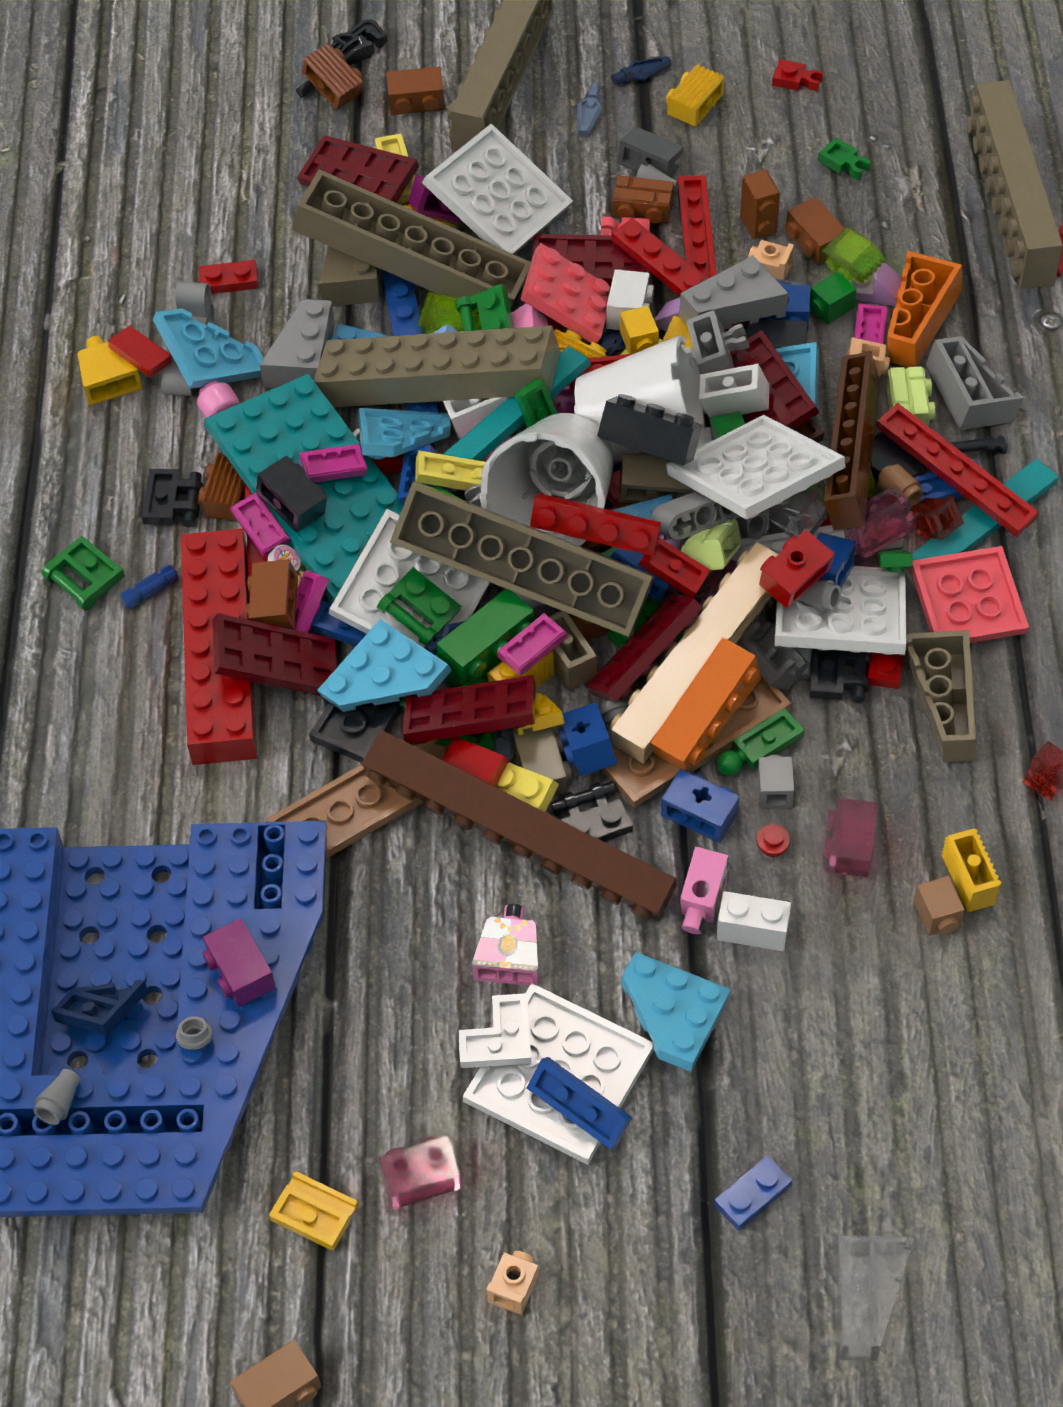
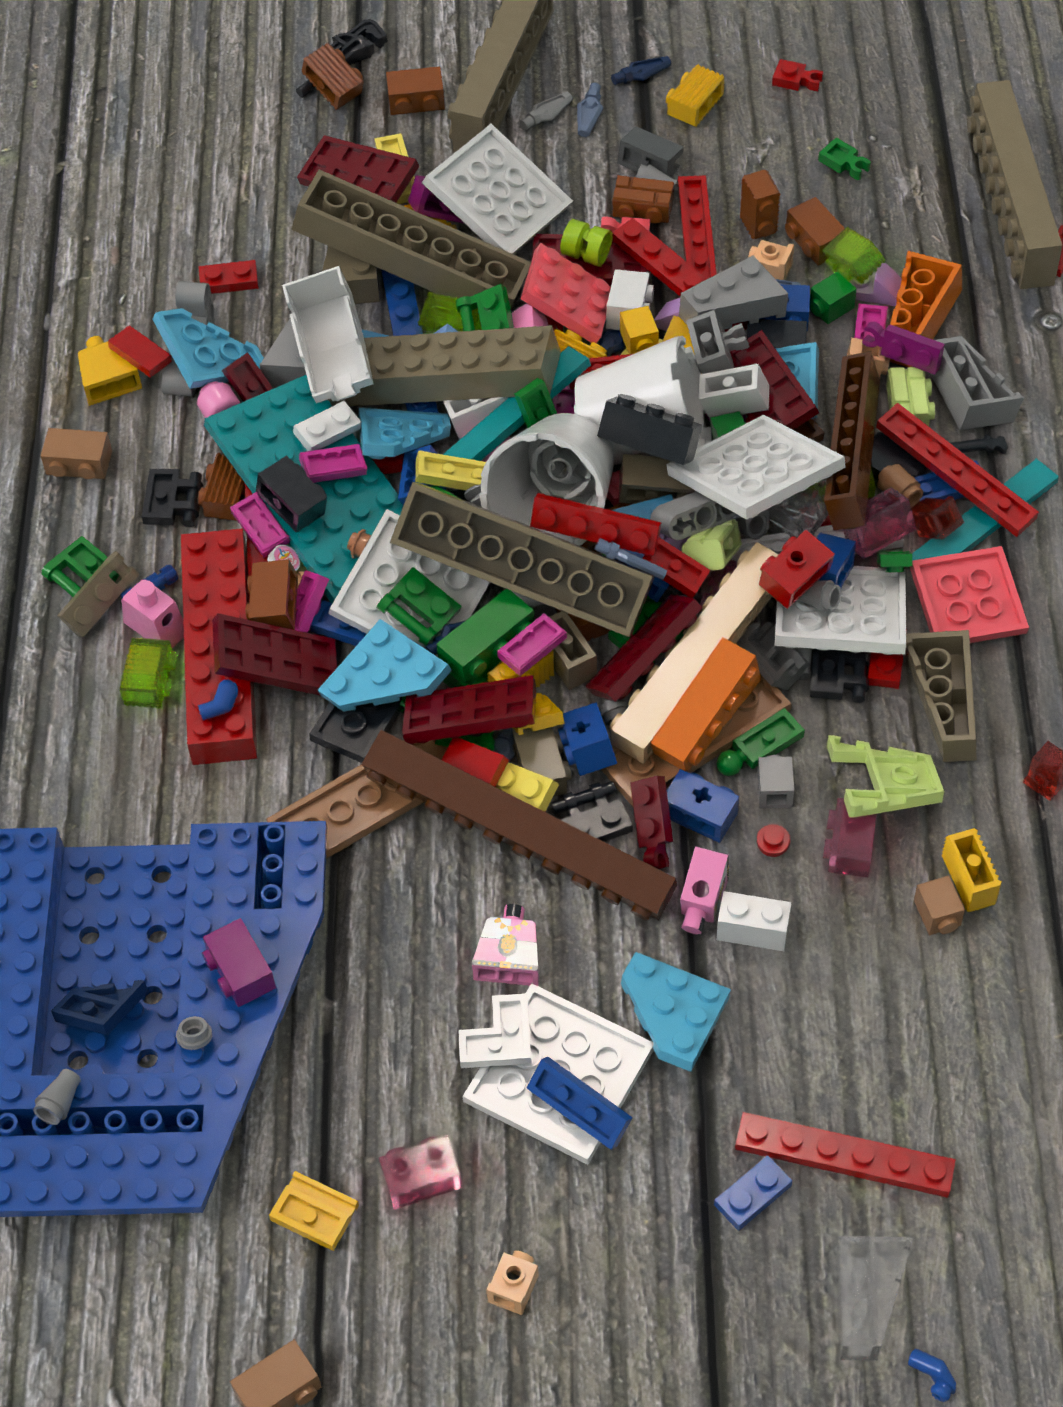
none -> medium nougat brick [41,428,112,479]
none -> dark tan plate [57,551,139,637]
none -> clear neon green brick [120,637,177,709]
none -> bright pink torso [121,580,184,654]
none -> blue arm [198,679,238,721]
none -> dark red plate [221,352,273,402]
none -> white piece [282,266,374,403]
none -> white plate [293,401,362,451]
none -> nougat plate [347,529,372,559]
none -> light grey piece [520,91,573,131]
none -> lime wheel [560,219,612,267]
none -> sand blue piece [594,538,667,580]
none -> dark red plate [630,776,673,869]
none -> red plate [735,1112,956,1198]
none -> yellowish green wing [827,735,944,818]
none -> magenta plate [862,322,945,375]
none -> blue arm [908,1348,956,1402]

